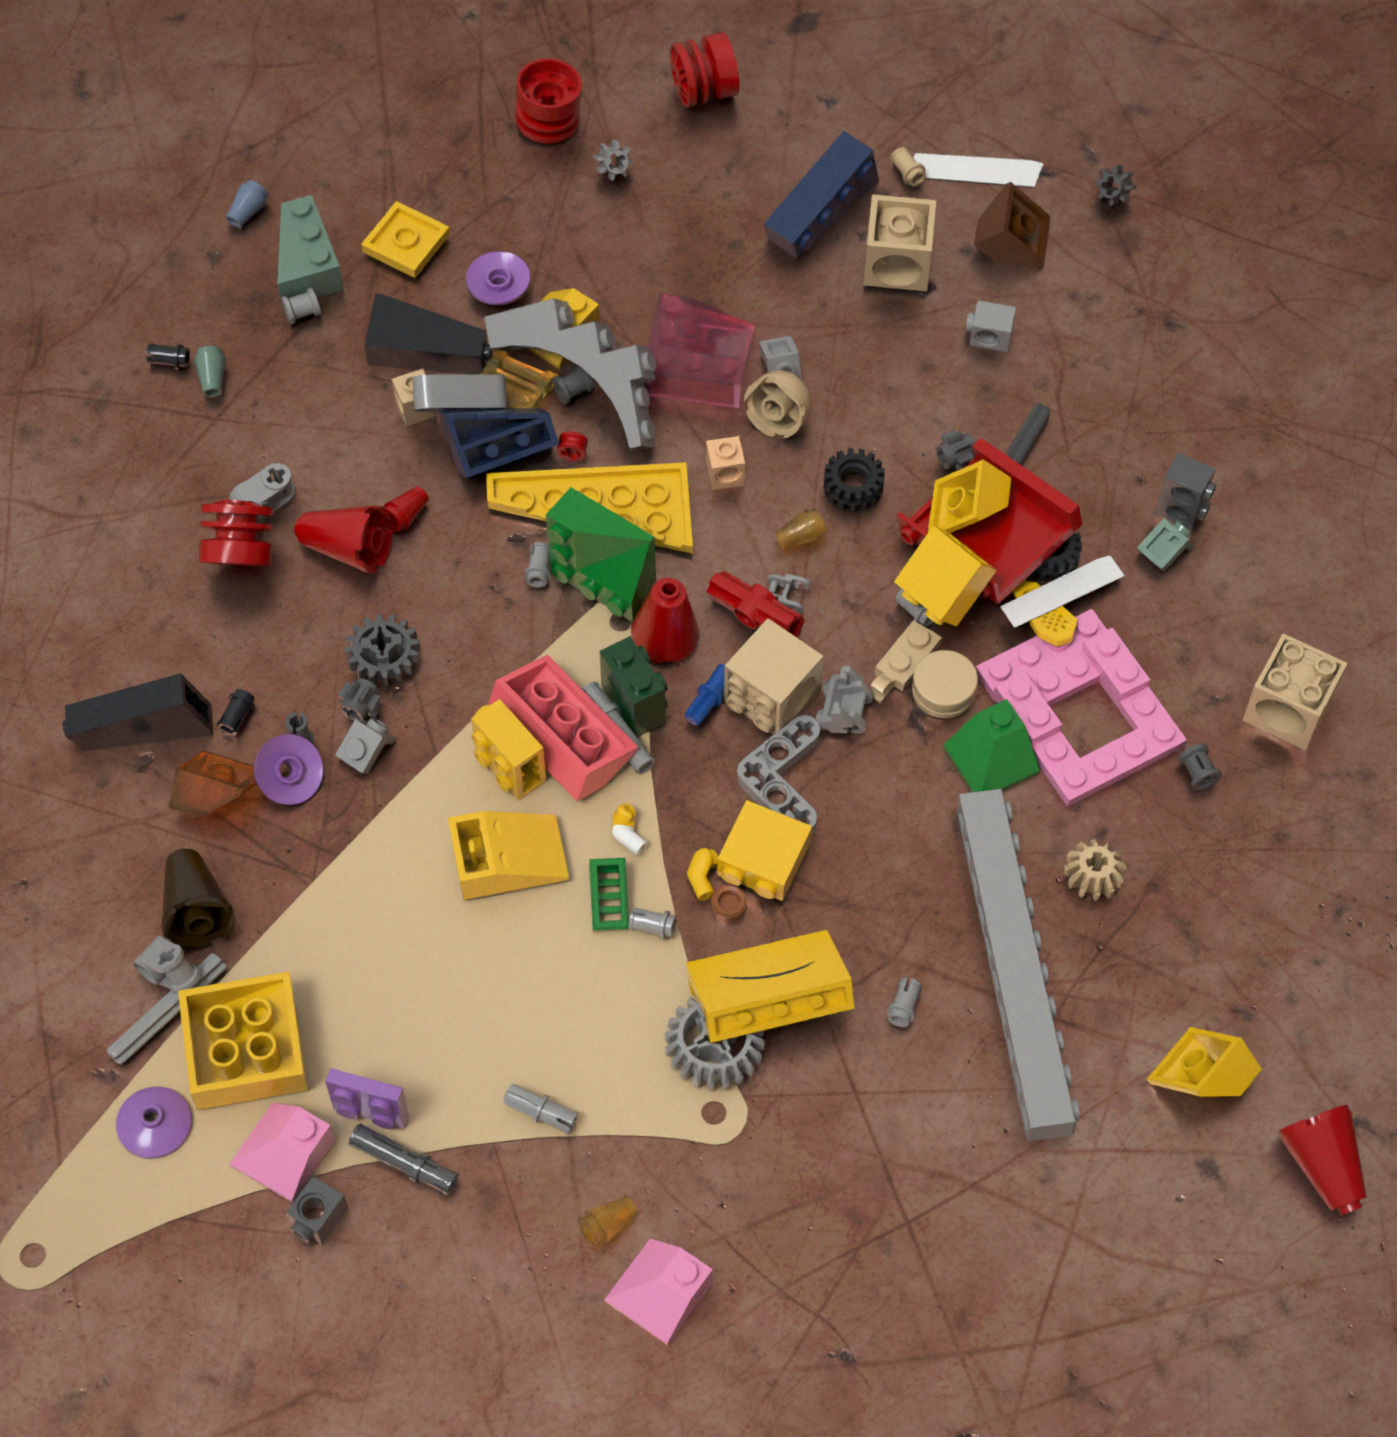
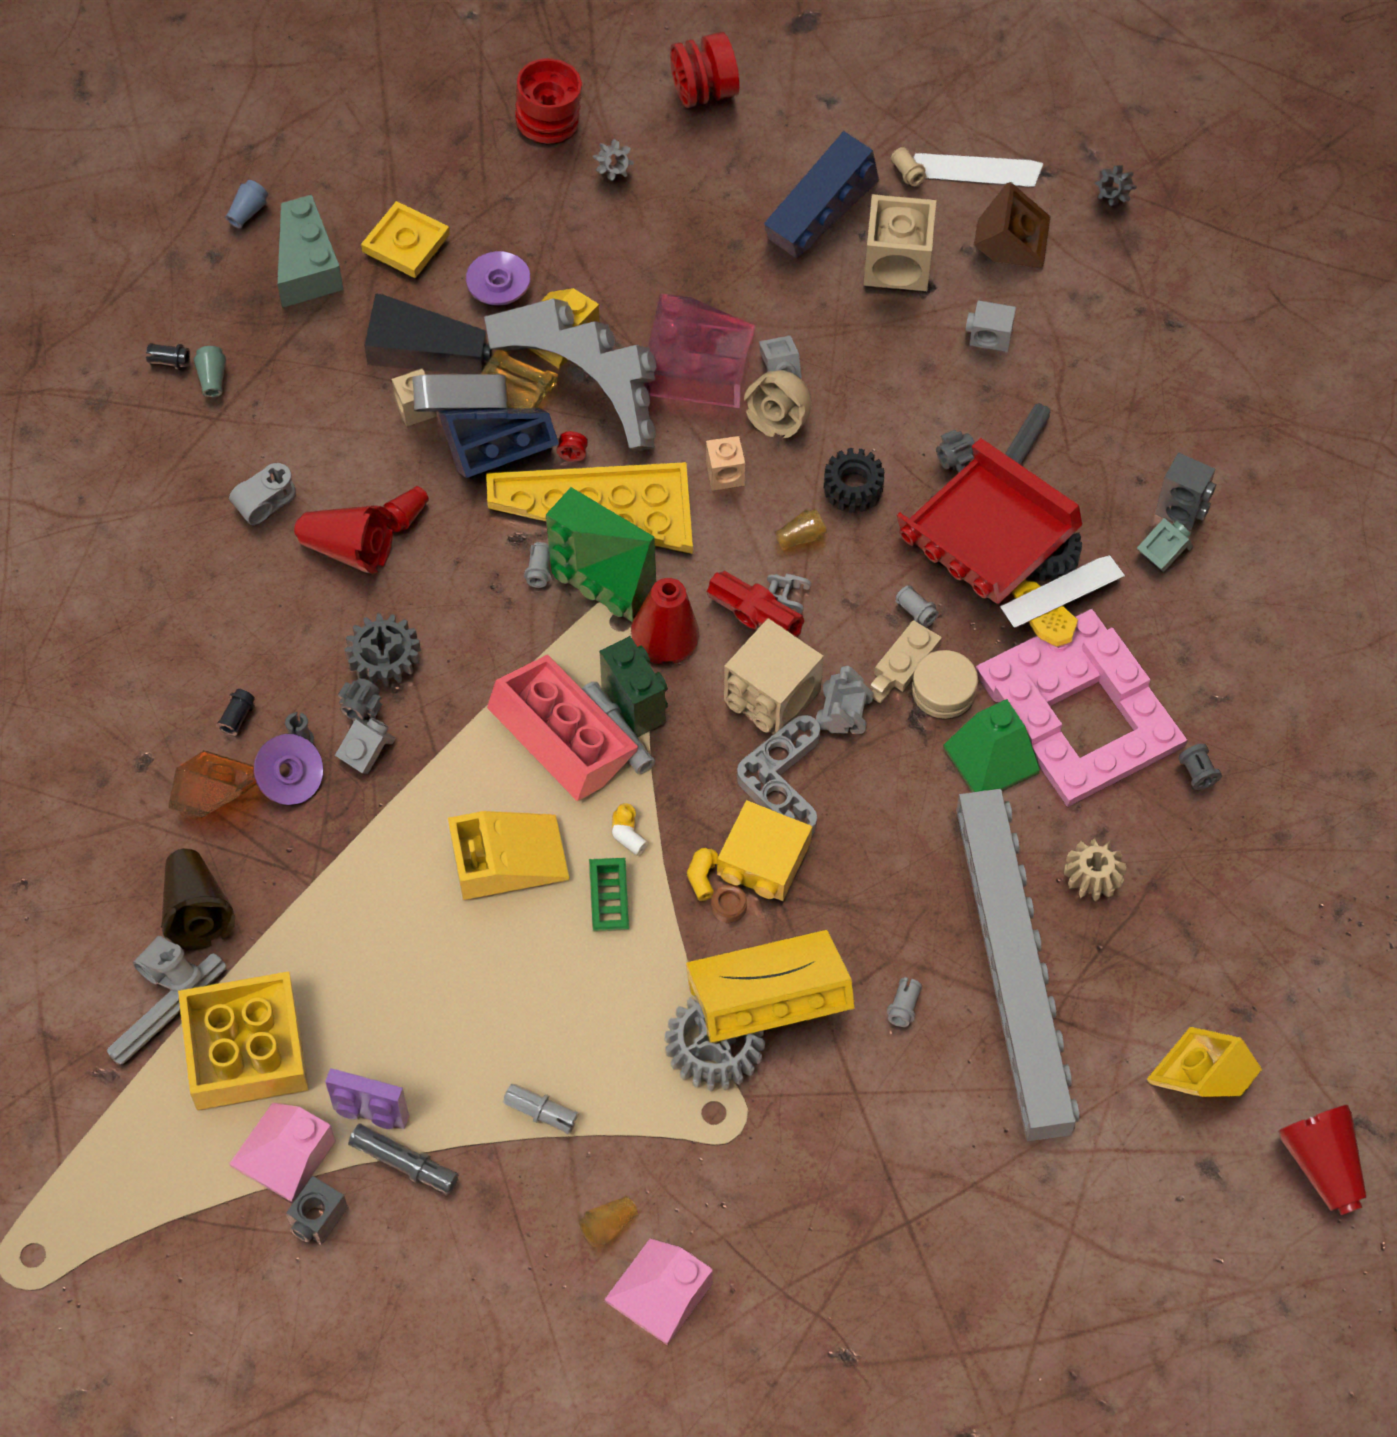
black slope [62,673,213,751] -> none
medium lavender dish [116,1086,192,1159] -> none
red wheel [199,500,273,566] -> none
light grey bush [281,287,321,325] -> none
yellow brick [471,699,546,800] -> none
dark grey bush [552,365,595,405] -> none
light grey pin [629,907,677,940] -> none
blue axle [684,664,725,726] -> none
yellow brick [894,525,997,627] -> none
yellow slope [928,460,1011,533] -> none
tan brick [1242,633,1348,750] -> none

